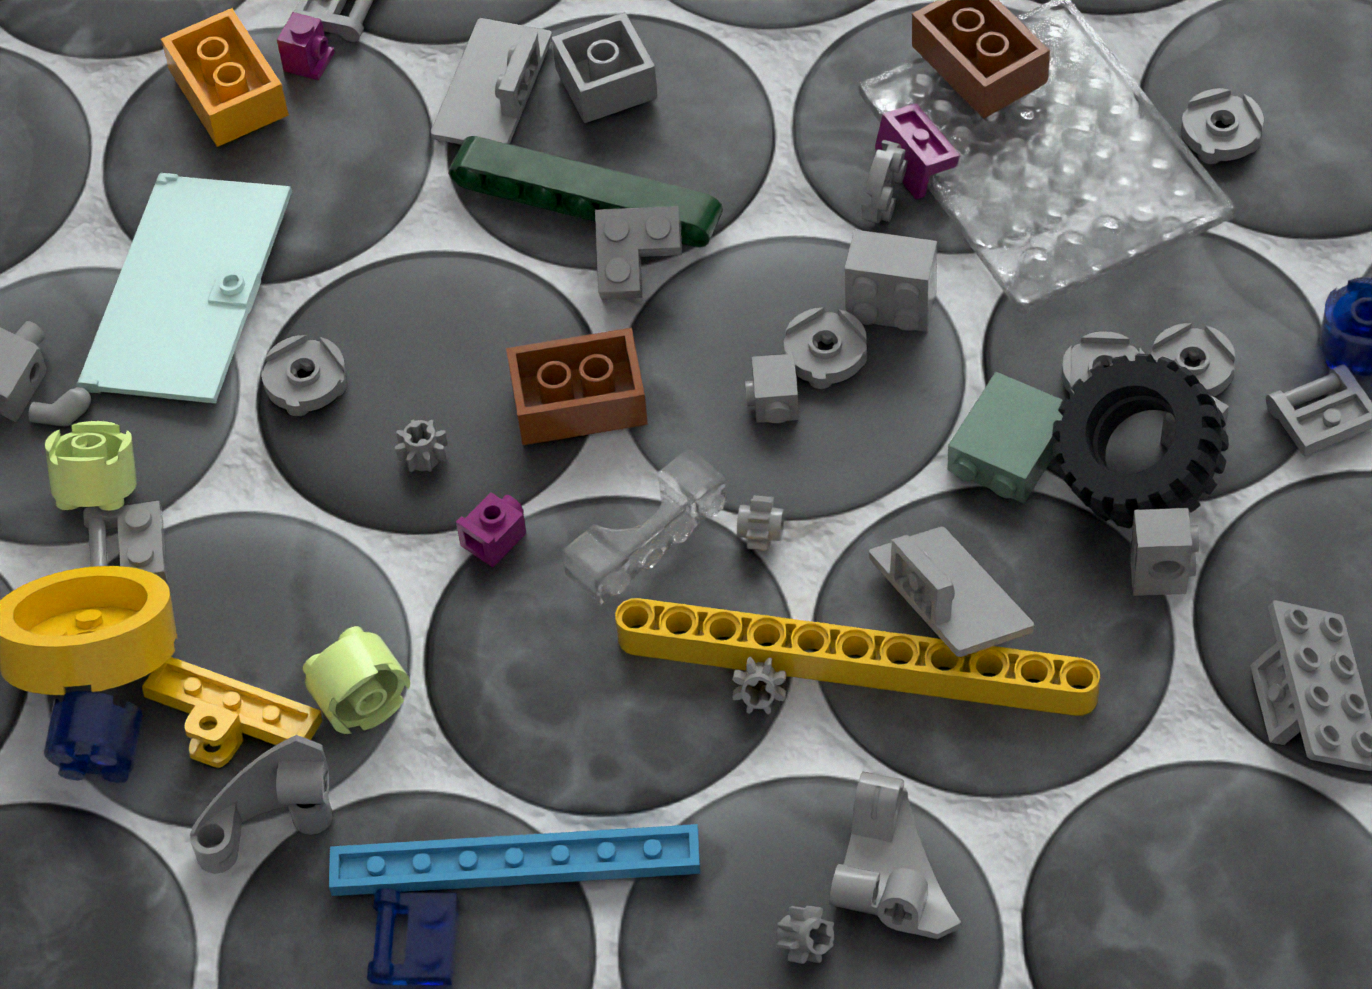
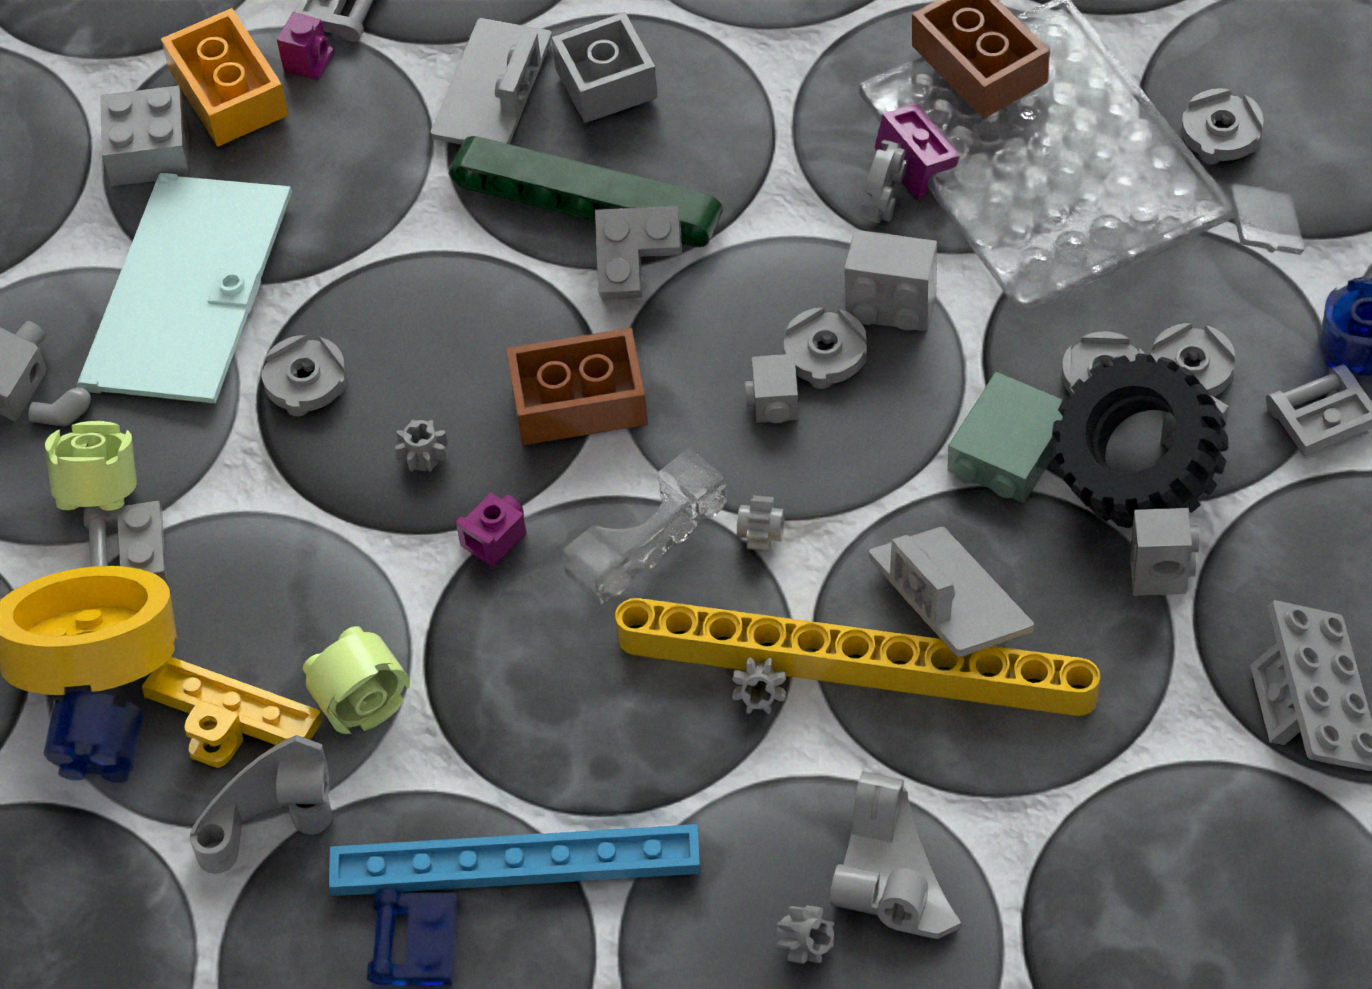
none -> light grey brick [101,85,190,186]
none -> clear piece [1228,183,1304,255]

